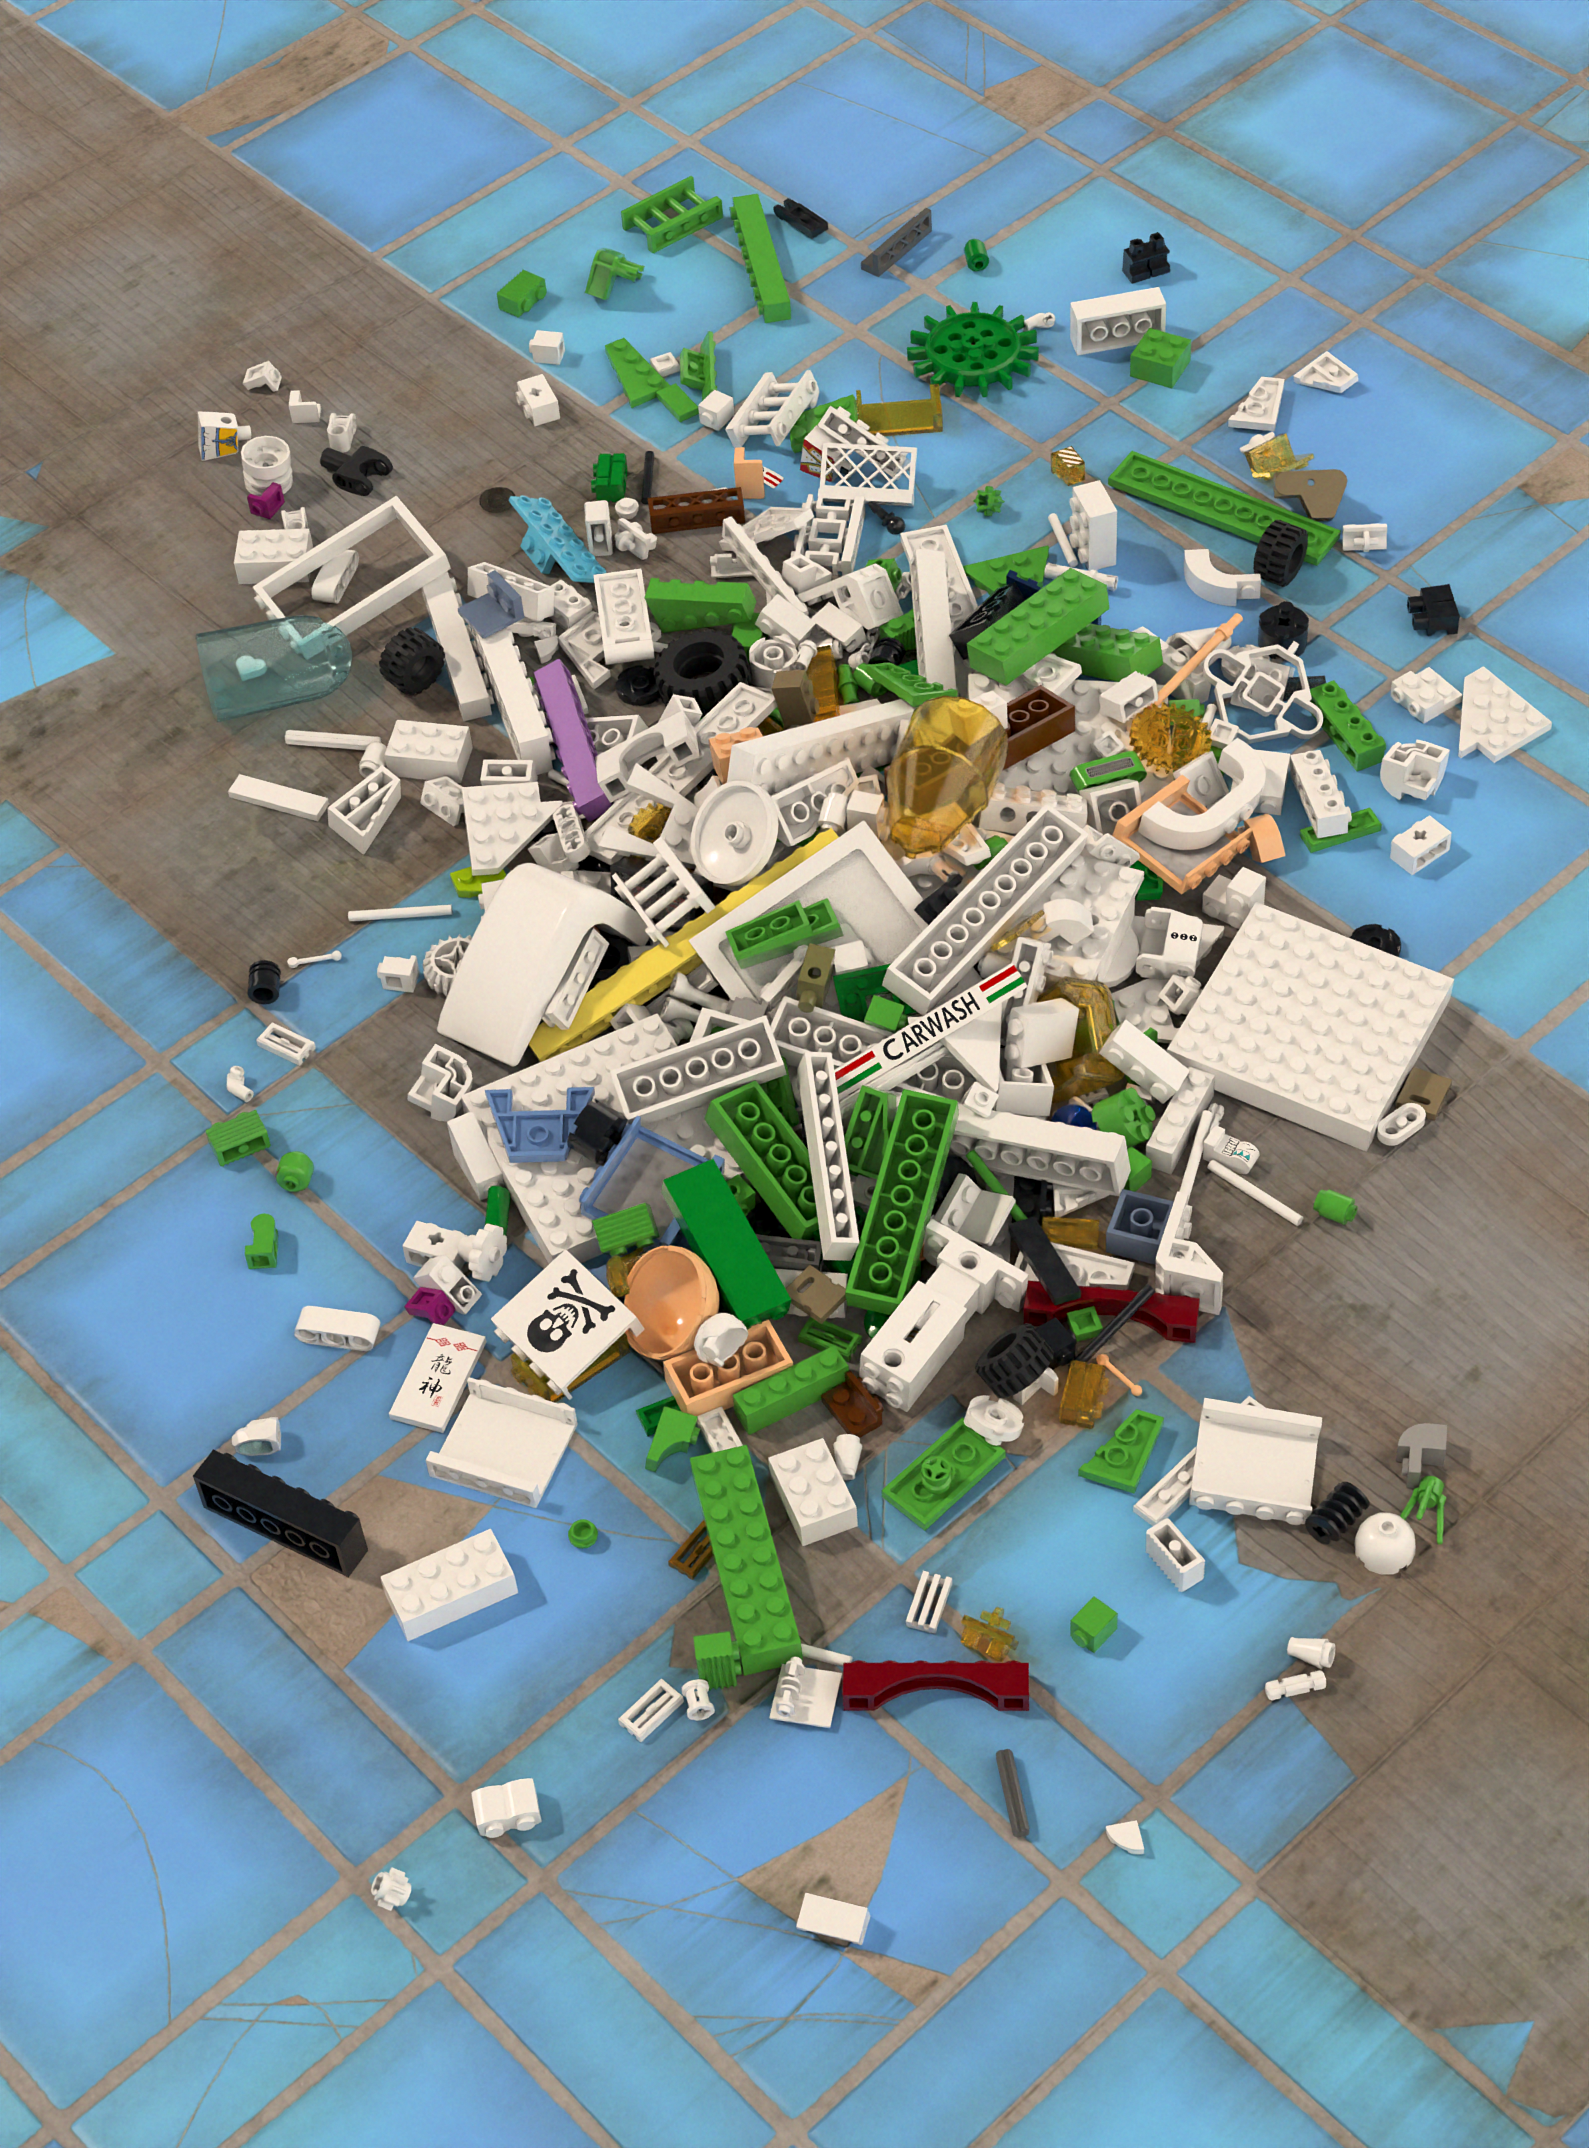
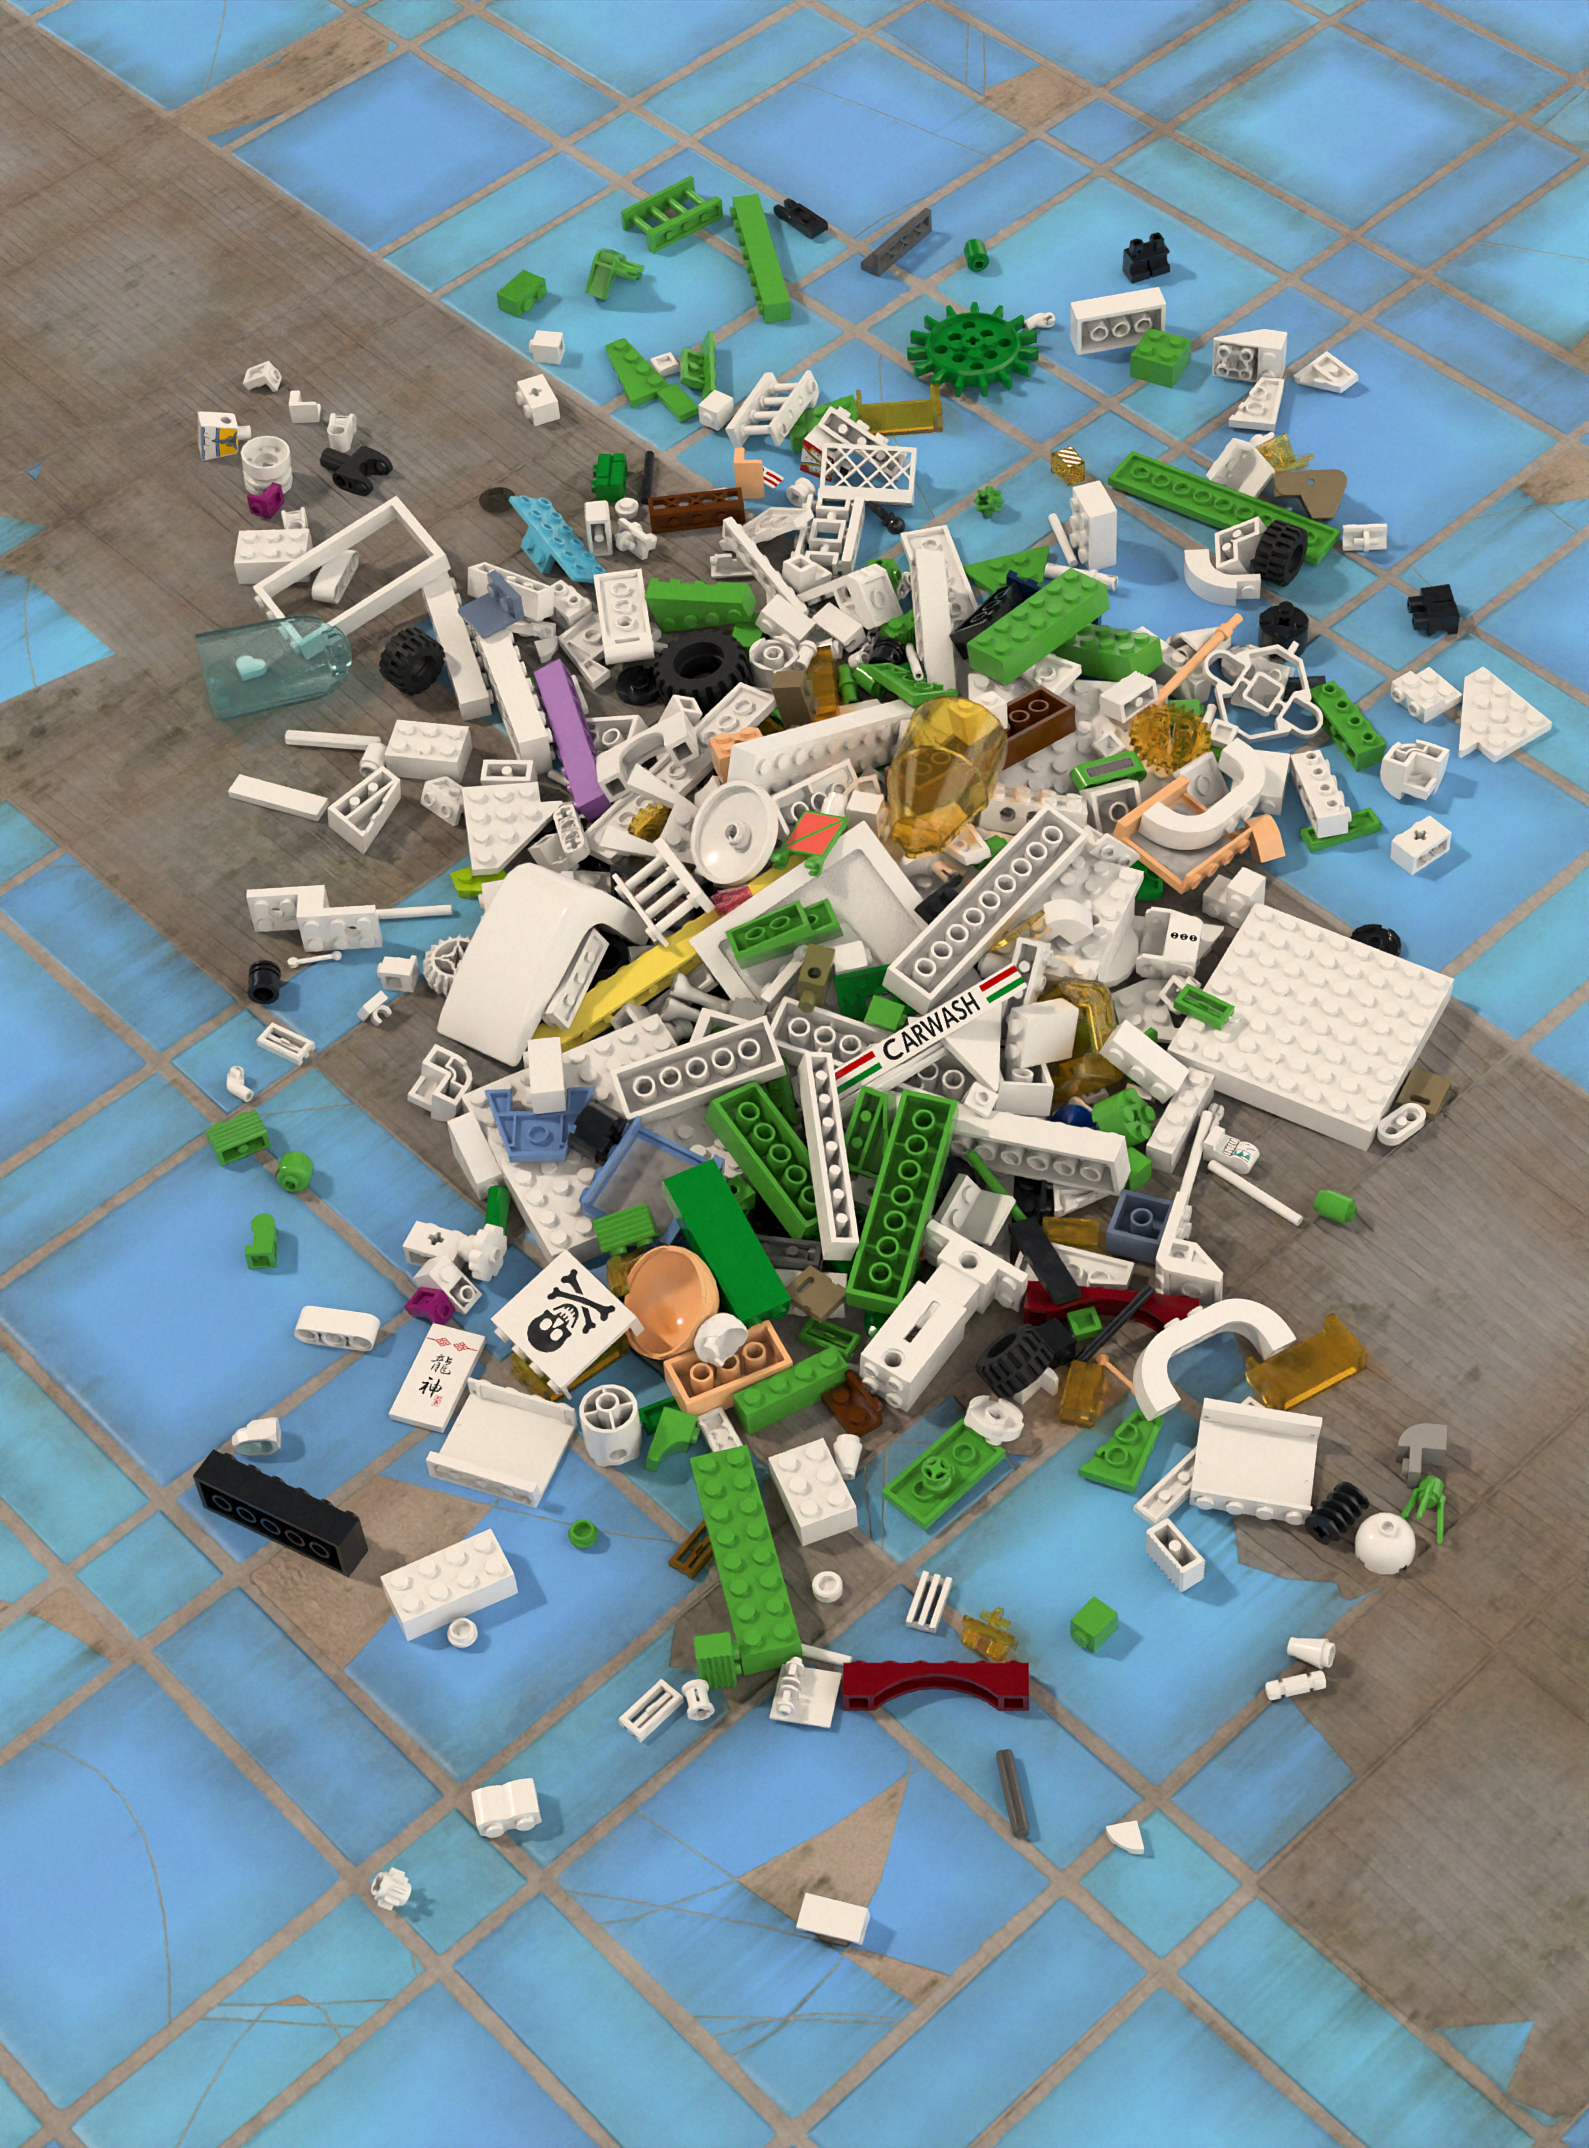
none -> white bracket [246,885,383,952]
none -> white tile [356,991,392,1026]
none -> white plate [447,1618,478,1648]
none -> white brick [523,1037,567,1114]
none -> white cylinder [579,1384,642,1467]
none -> clear pink cone [711,885,752,916]
none -> flag [770,810,850,877]
none -> white wheel [786,477,816,508]
none -> white tile [812,1571,843,1603]
none -> white piece [905,643,924,681]
none -> white arch [1133,1299,1296,1422]
none -> bright green tile [1173,983,1235,1031]
none -> white bracket [1206,438,1275,498]
none -> white slope [1212,329,1288,383]
none -> white brick [1215,516,1267,575]
none -> clear yellow panel [1245,1313,1368,1412]

